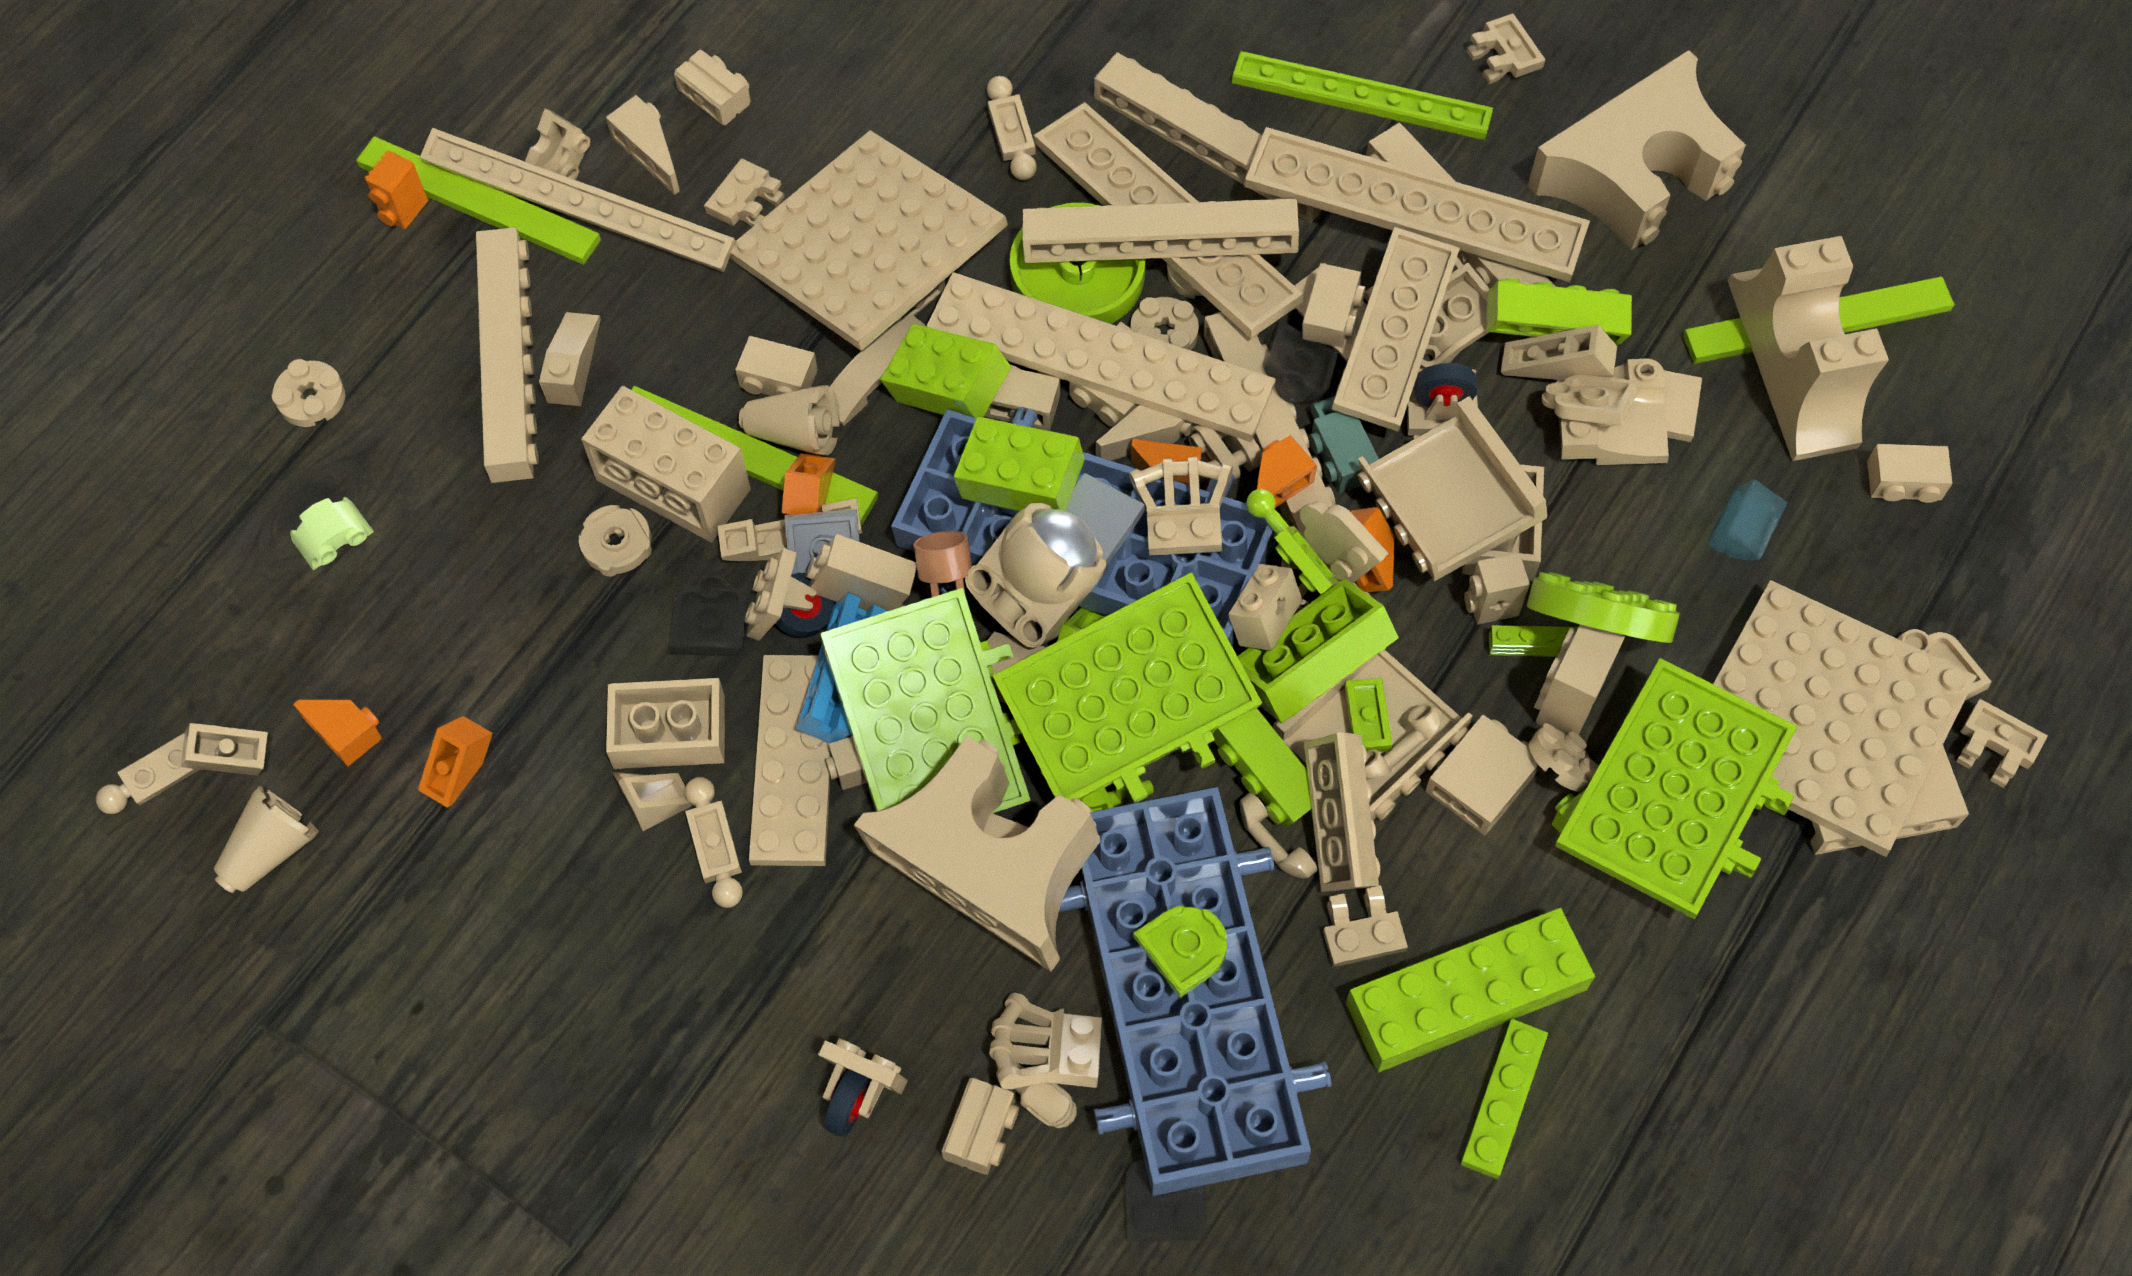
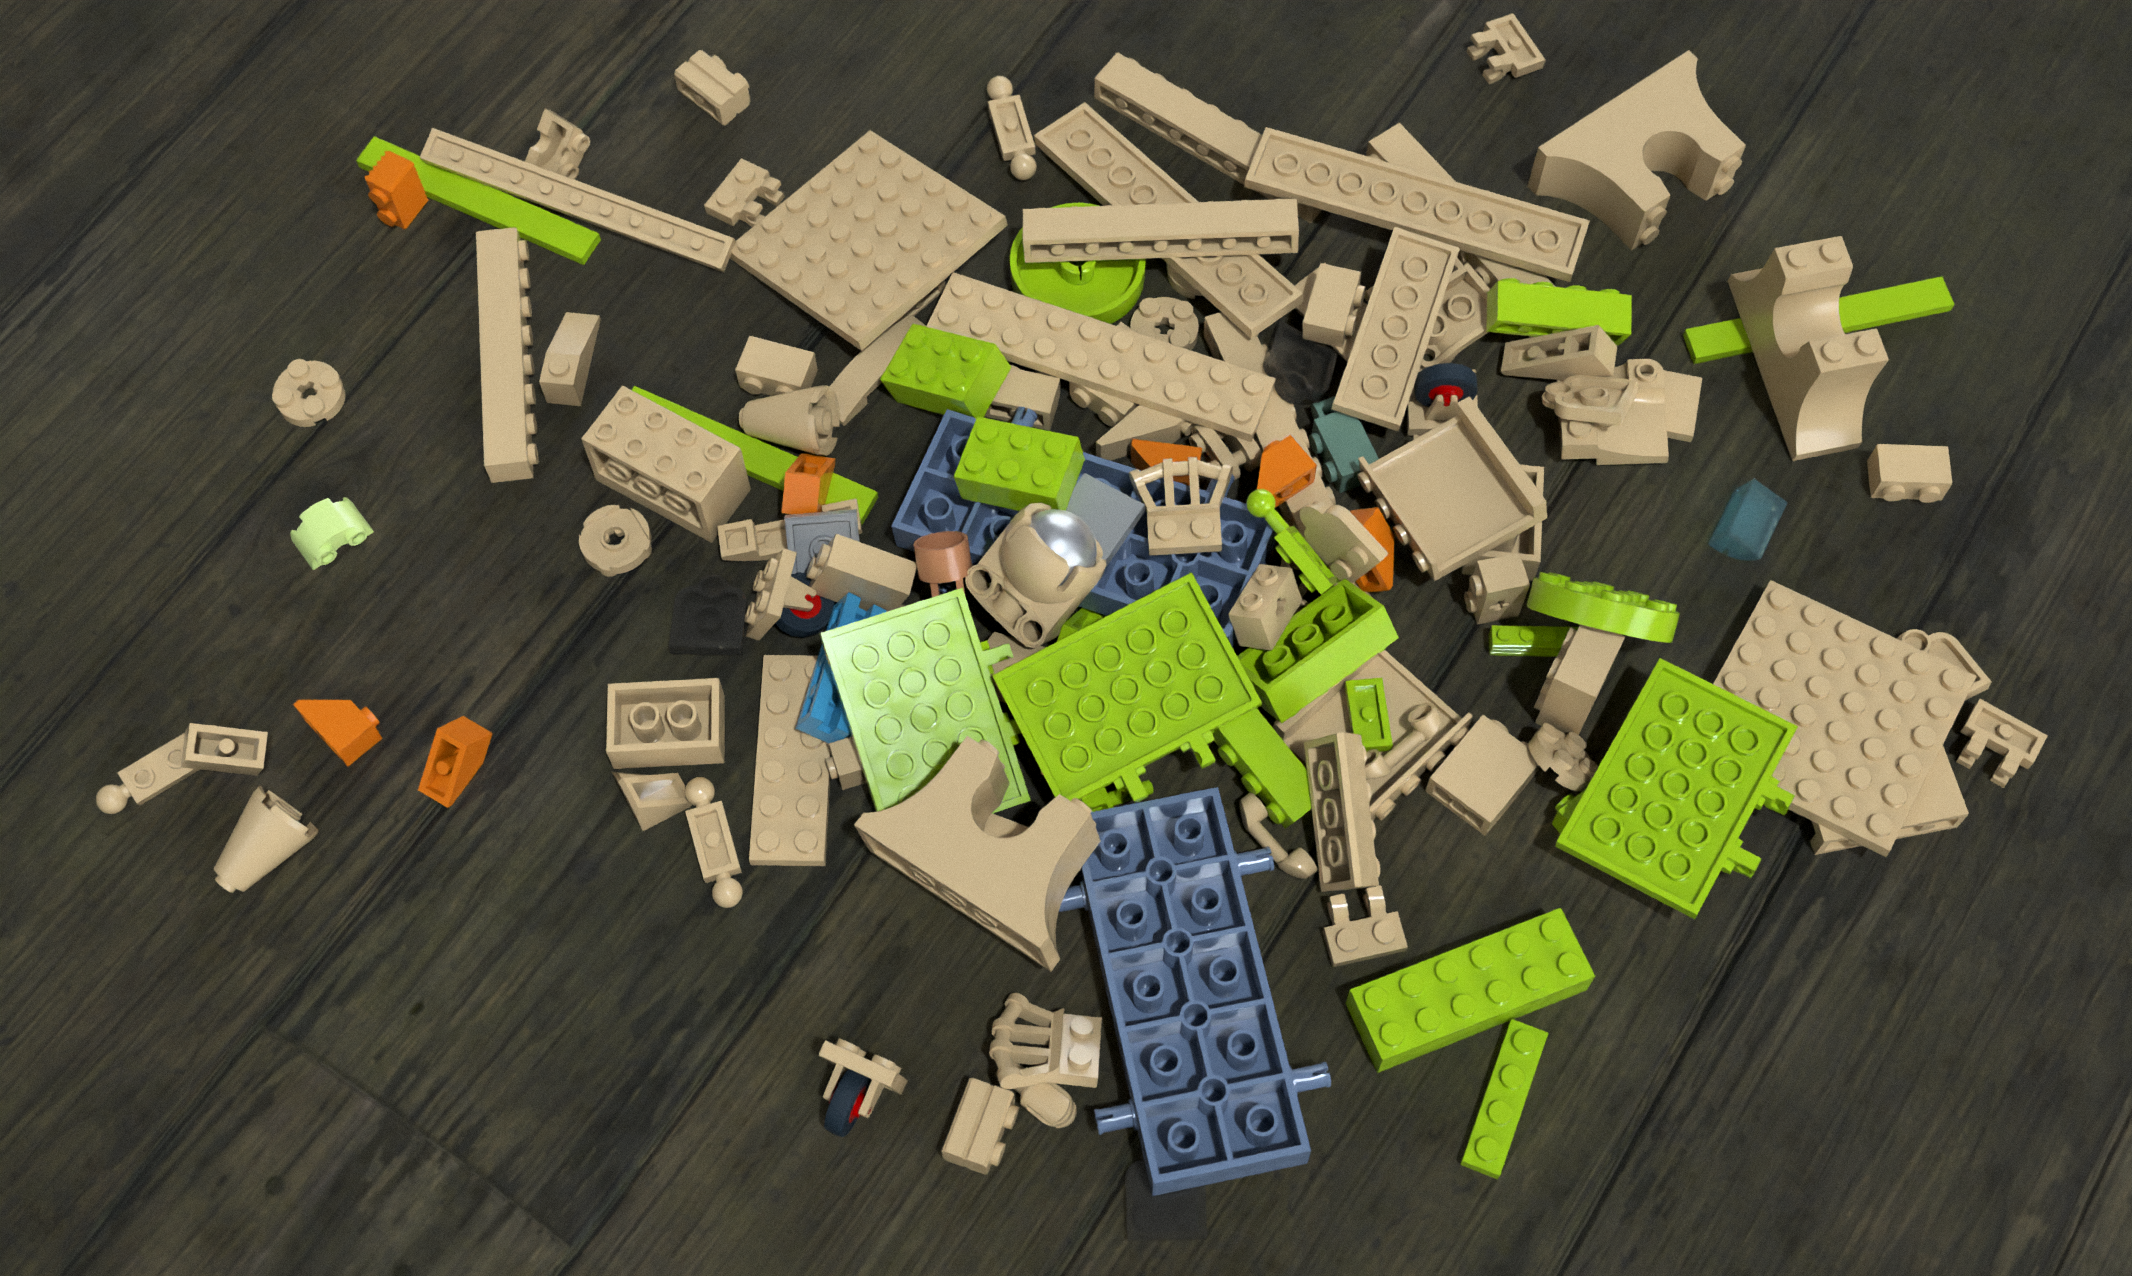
tan slope [606,95,680,195] -> none
lime tile [1134,906,1227,998] -> none
lime tile [1232,51,1493,140] -> none

